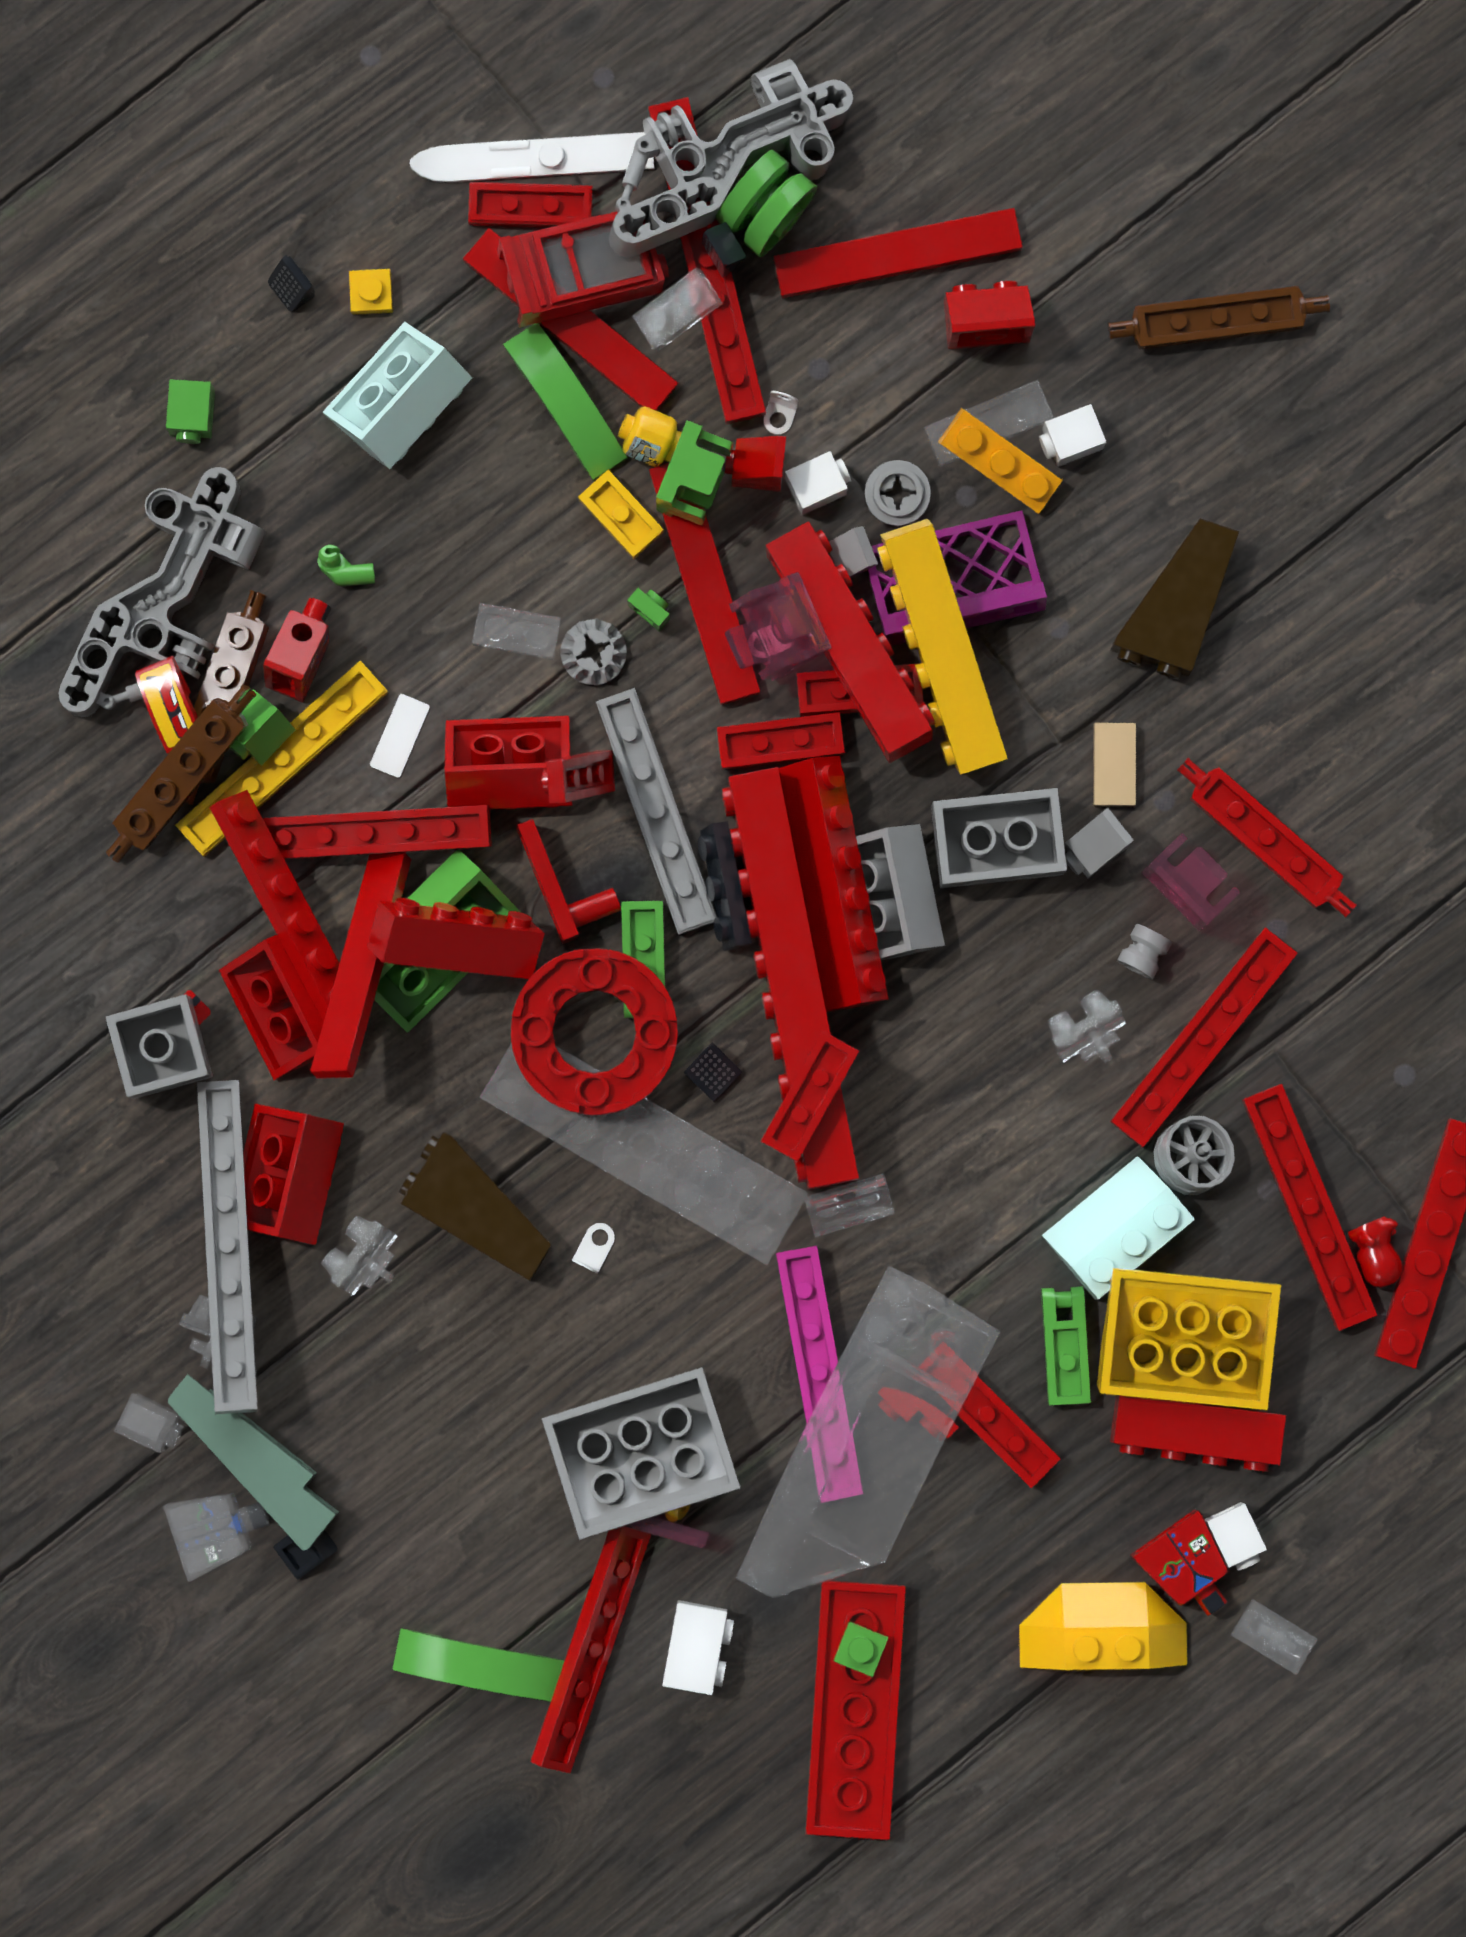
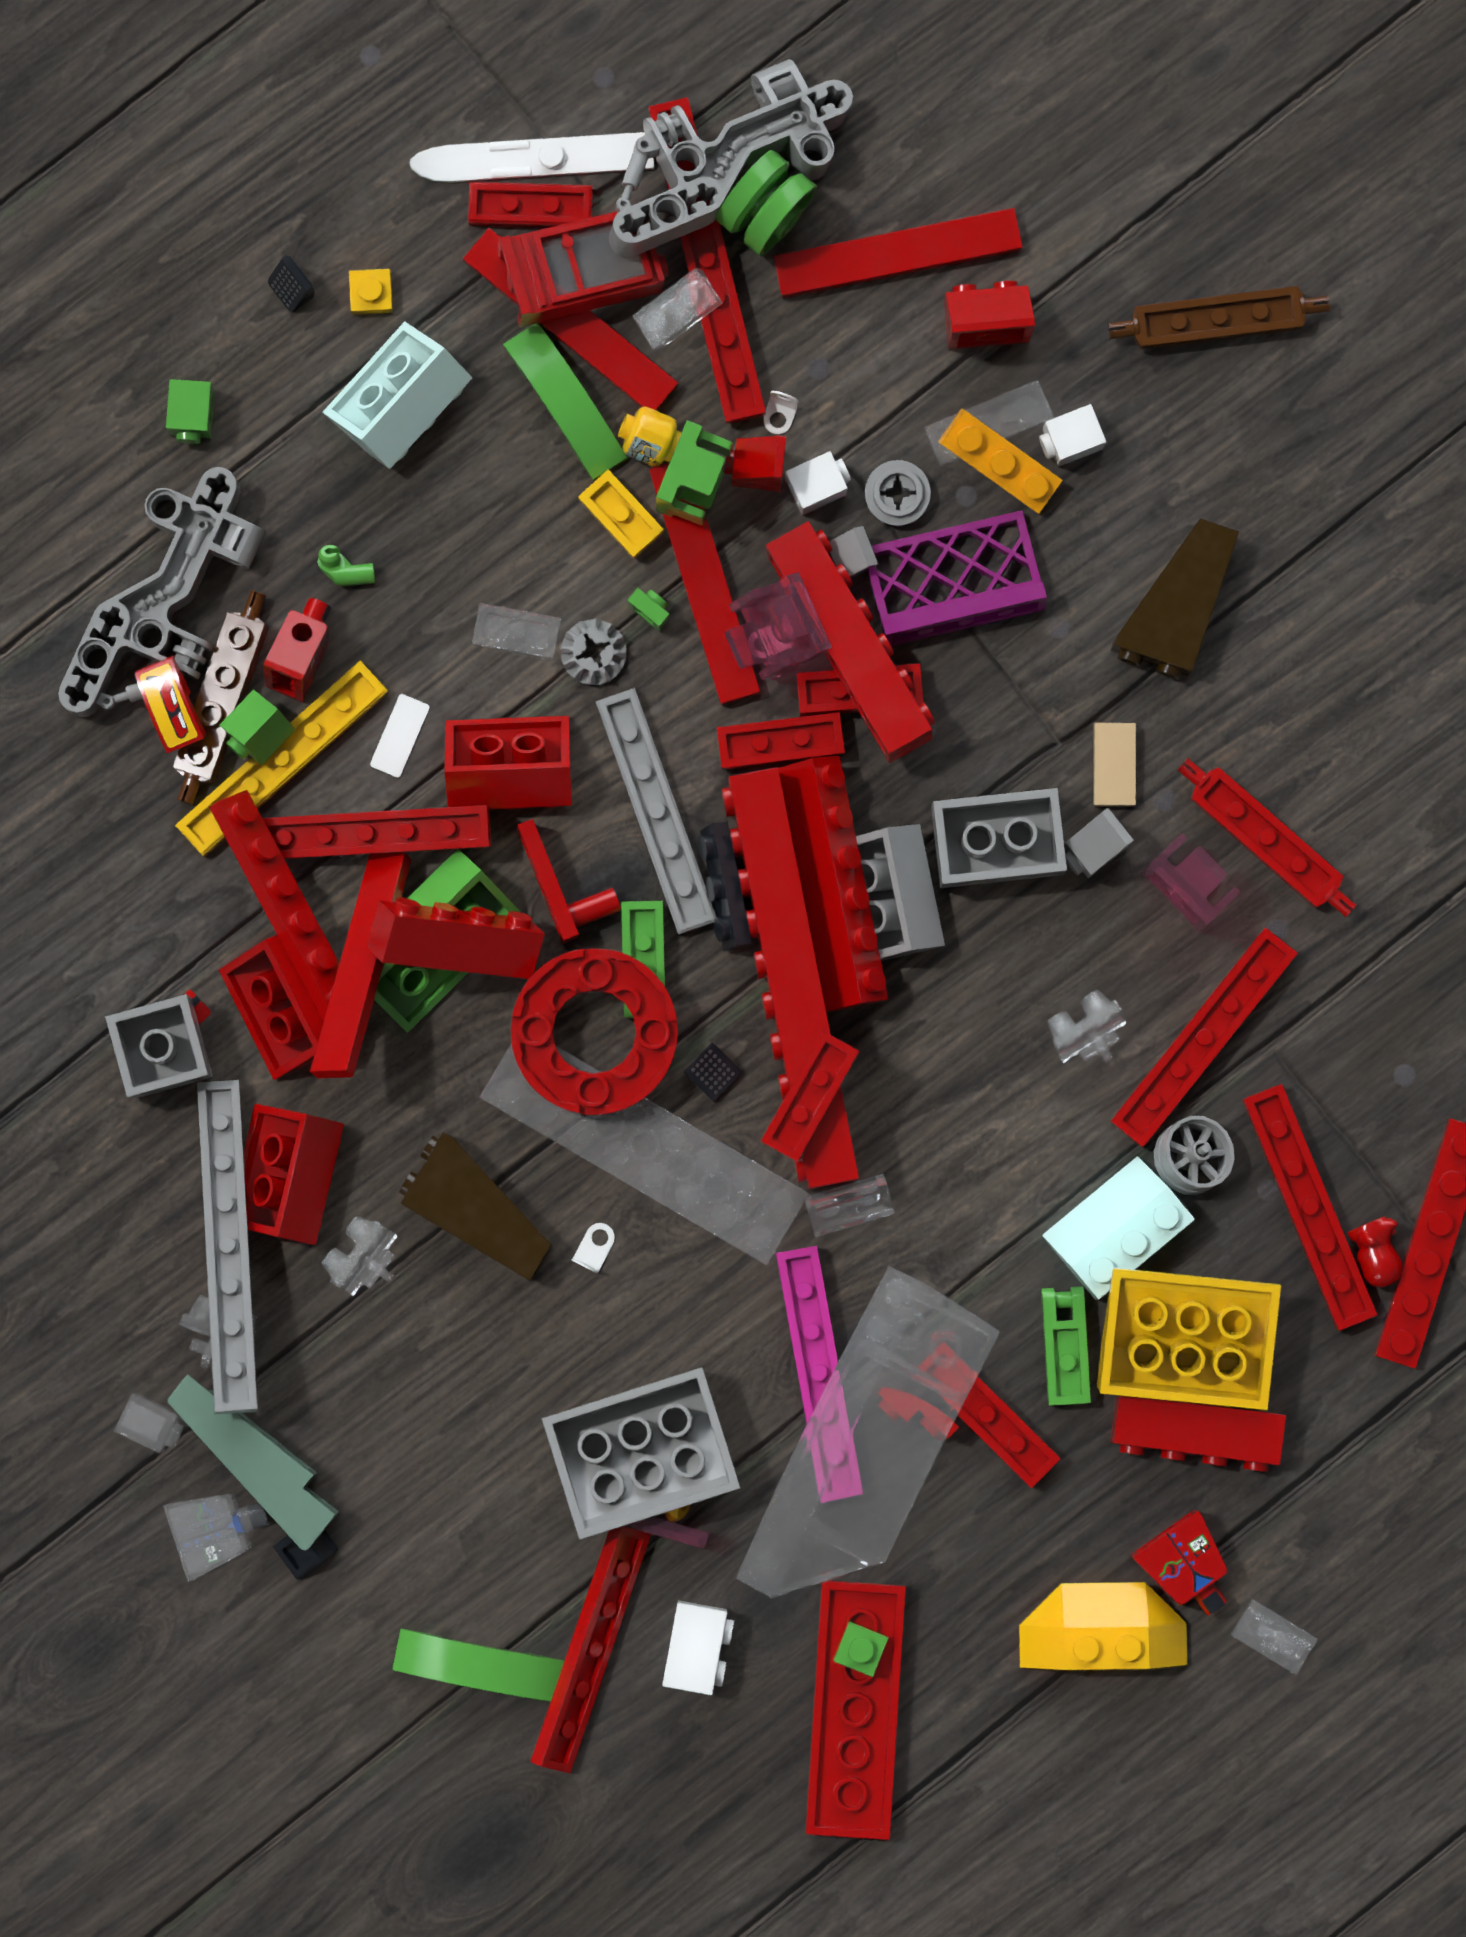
reddish brown plate [106,684,256,863] -> none
red plate [542,750,615,803] -> none
black slope [702,222,746,278] -> none
yellow brick [877,519,1008,775] -> none
light grey wheel [1117,924,1172,980] -> none
white brick [1204,1502,1267,1571] -> none

